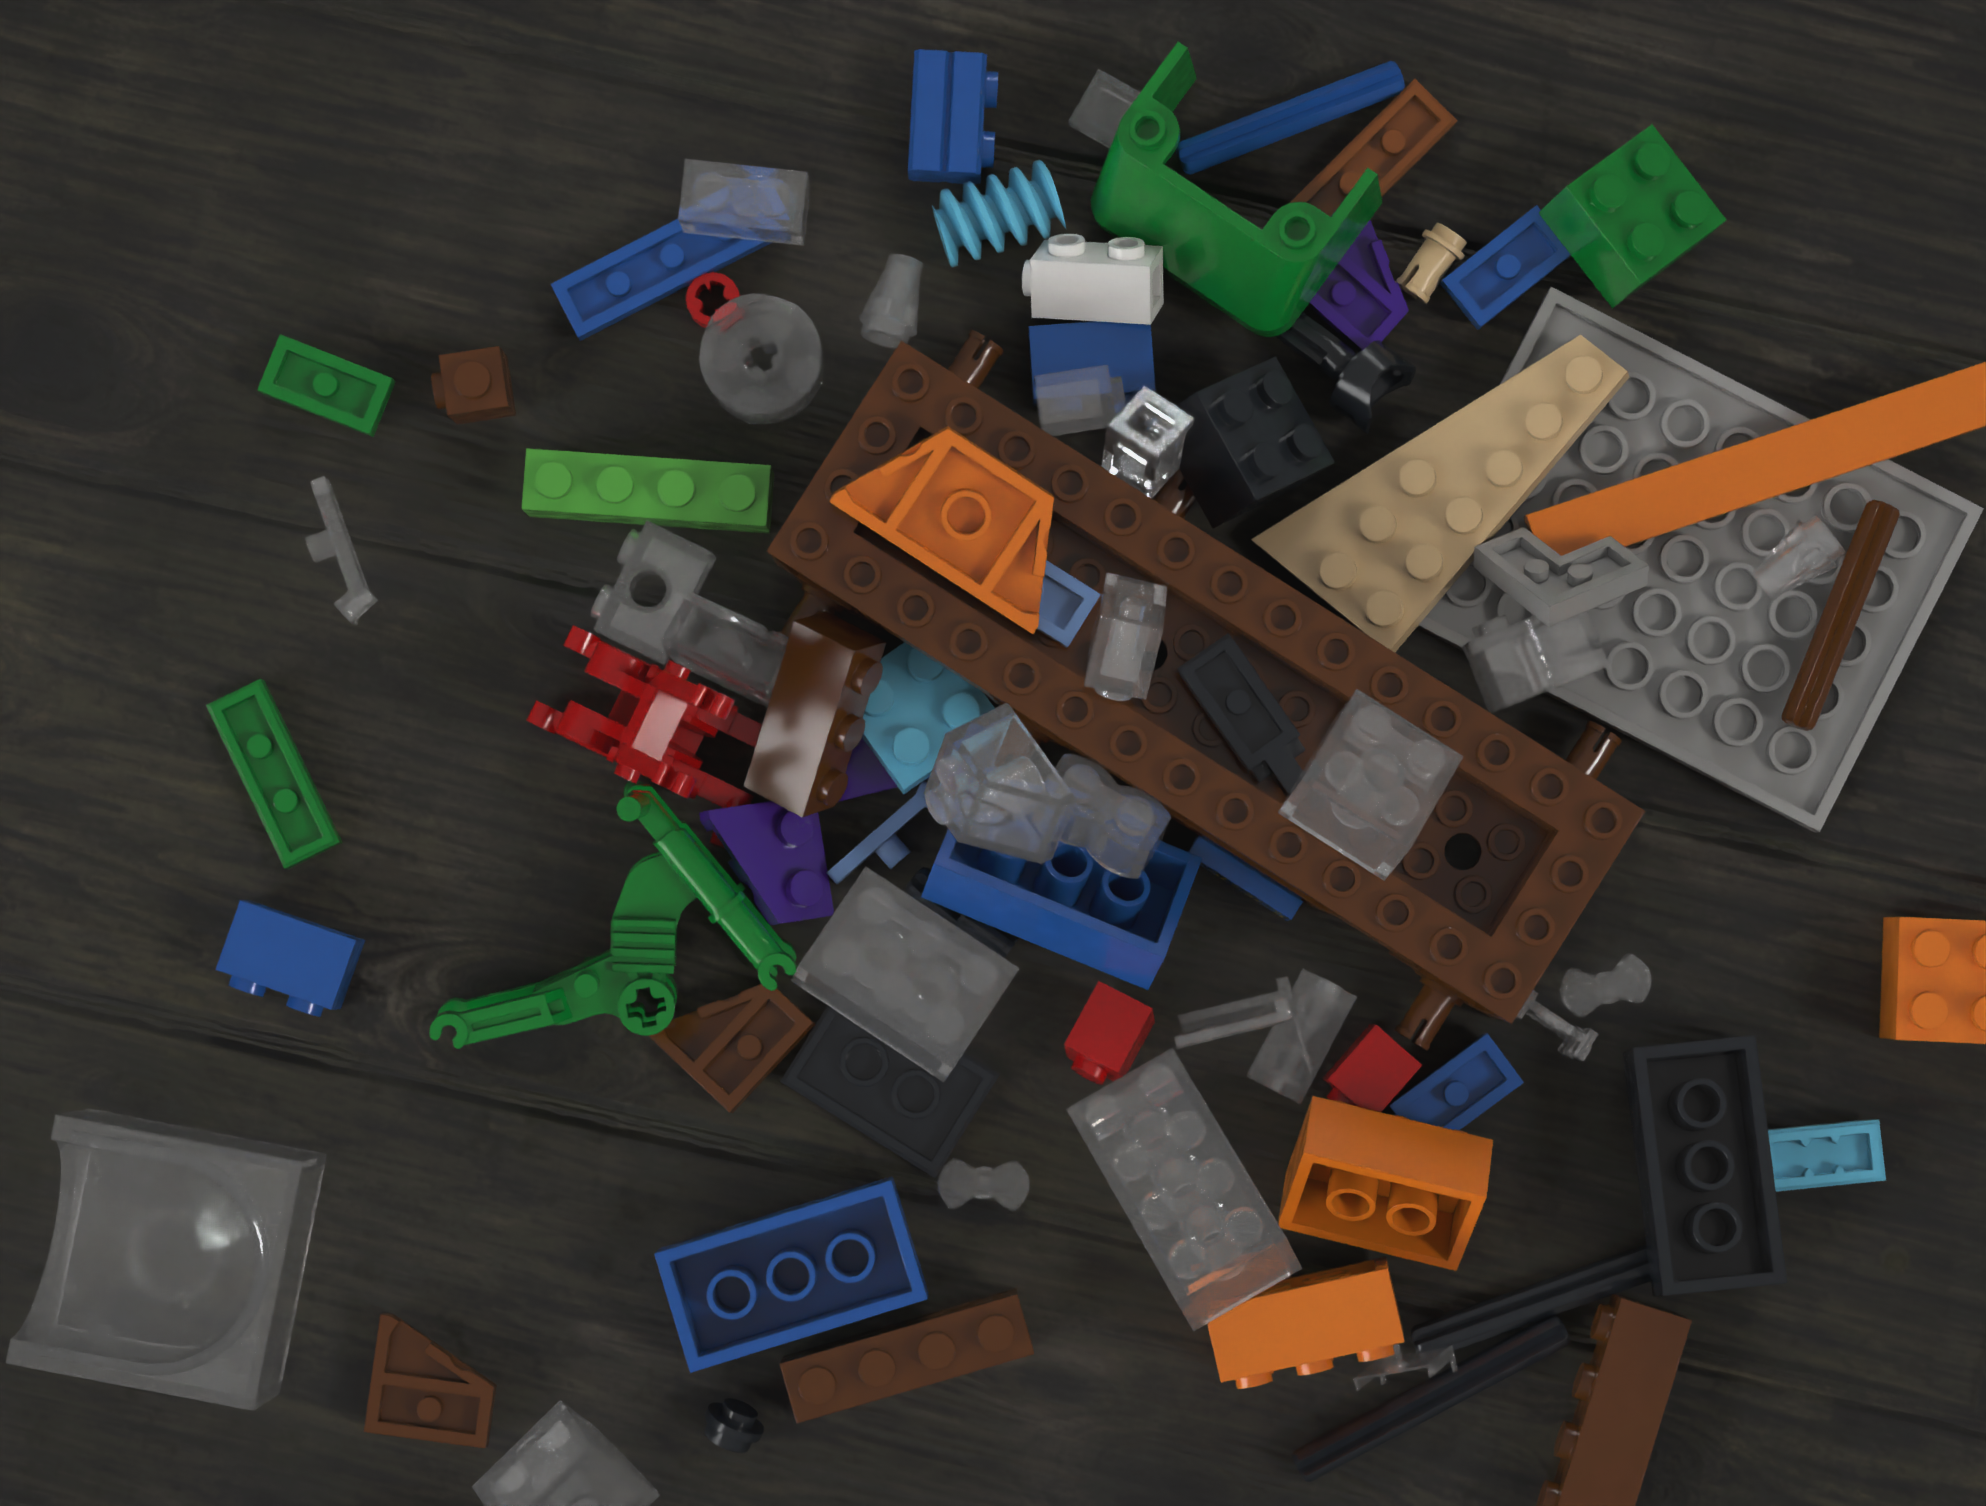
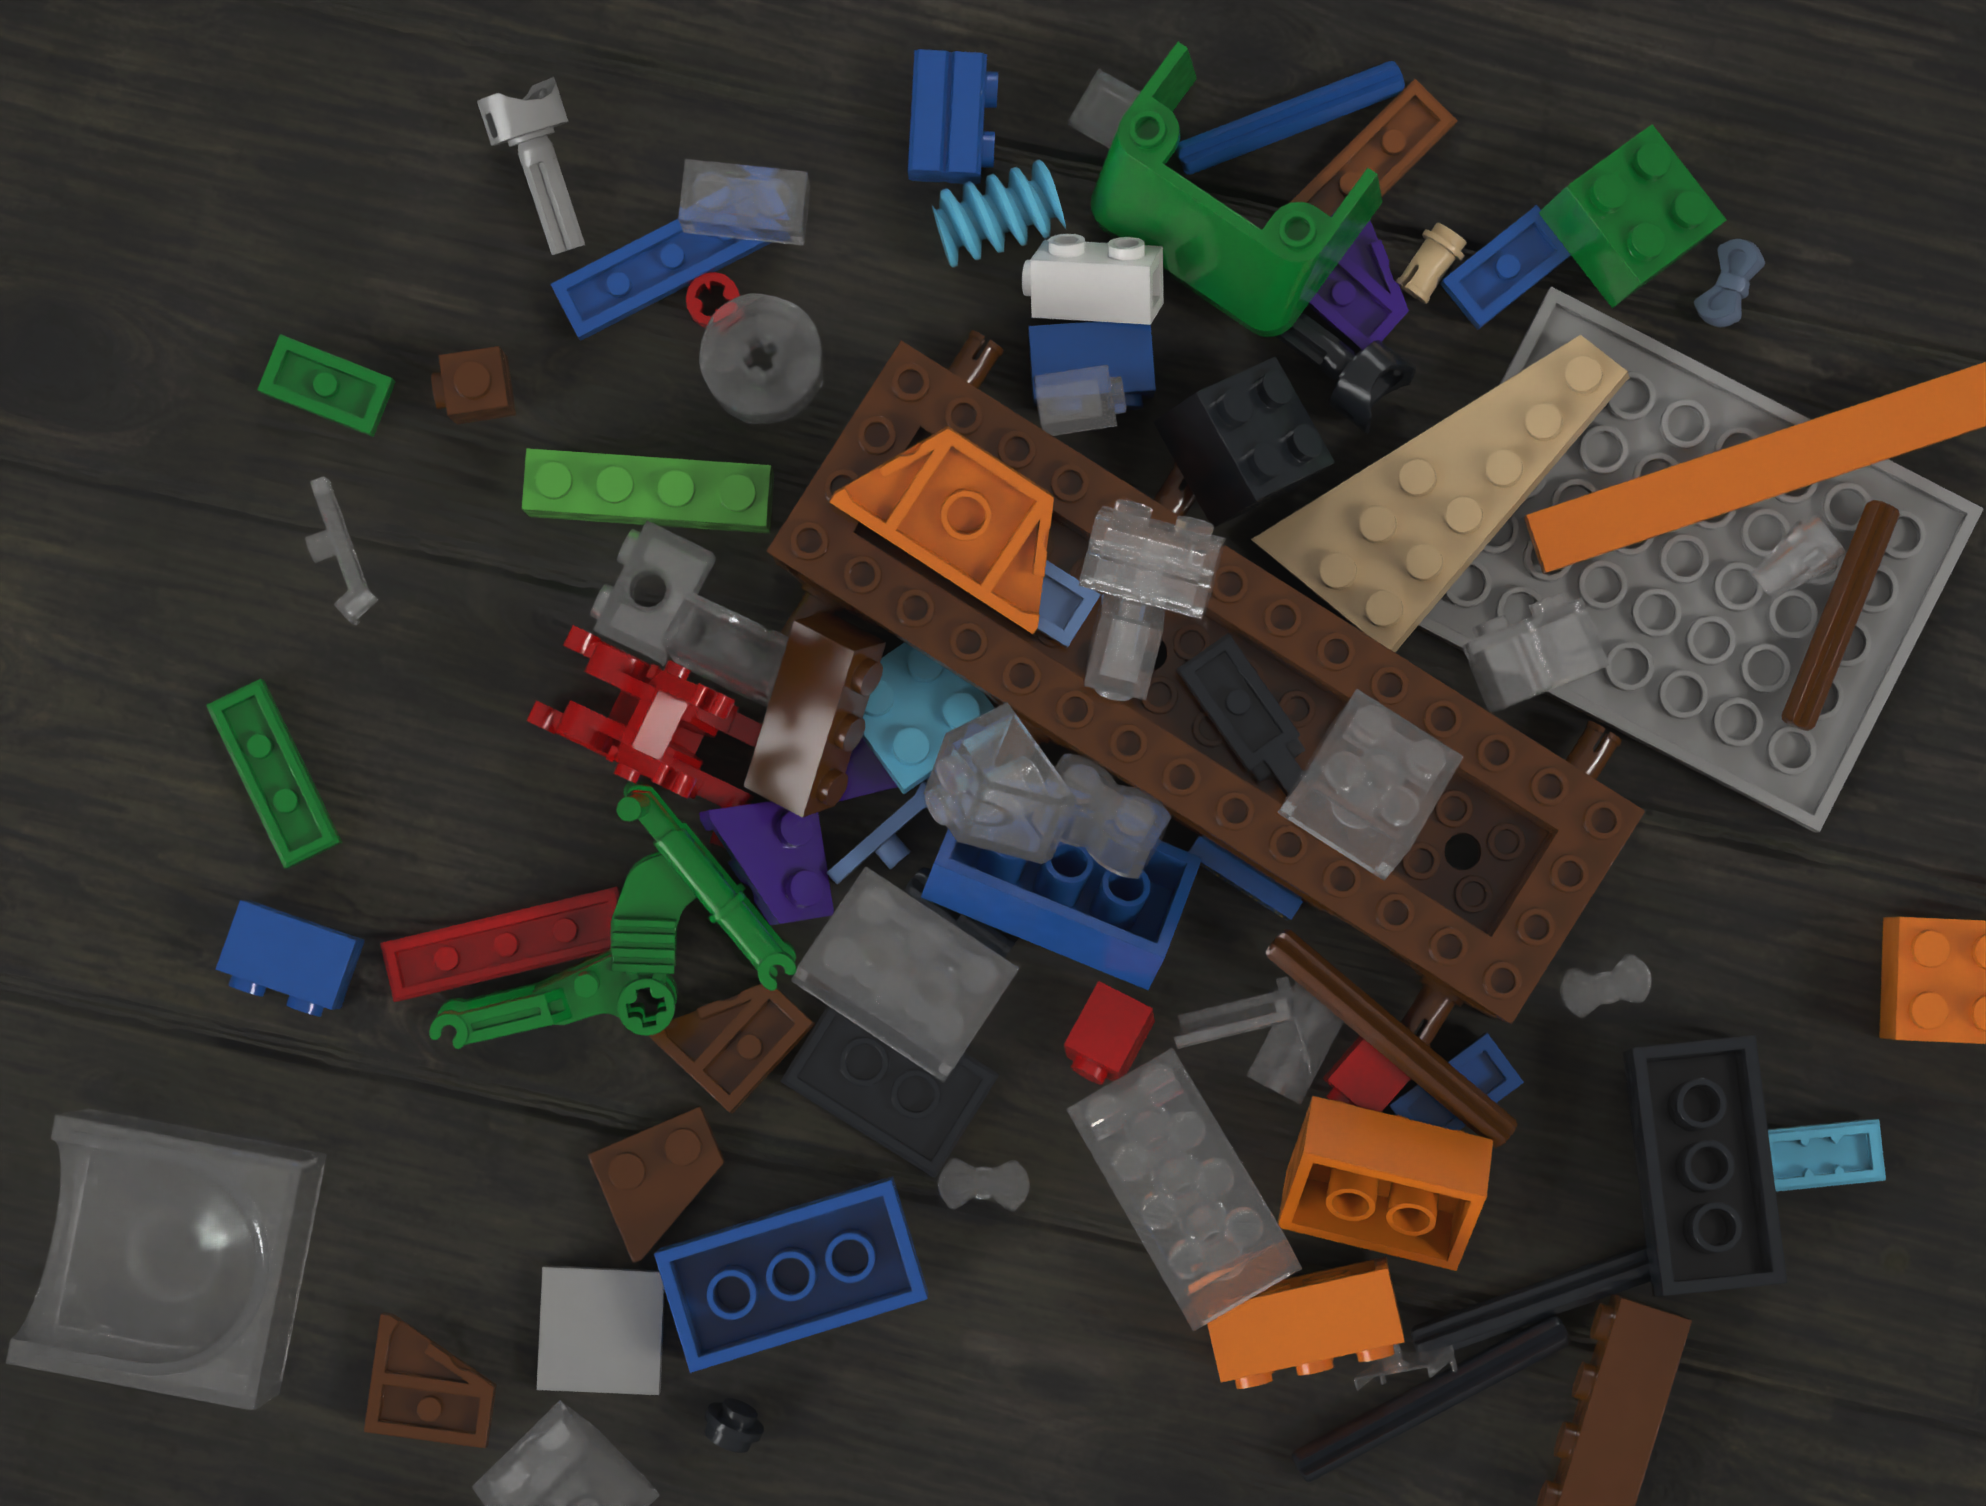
reddish brown brick [780,1288,1034,1424] -> none
clear cone [859,254,923,349] -> none
clear brick [1101,386,1194,498] -> none
light grey plate [1474,527,1649,627] -> none
clear piece [1516,990,1599,1061] -> none
none -> red tile [380,887,621,1002]
none -> light grey piece [477,77,585,255]
none -> light grey tile [537,1265,665,1395]
none -> reddish brown wing [588,1106,725,1263]
none -> clear brick [1079,499,1226,619]
none -> reddish brown axle [1266,929,1518,1148]
none -> sand blue piece [1694,239,1765,328]

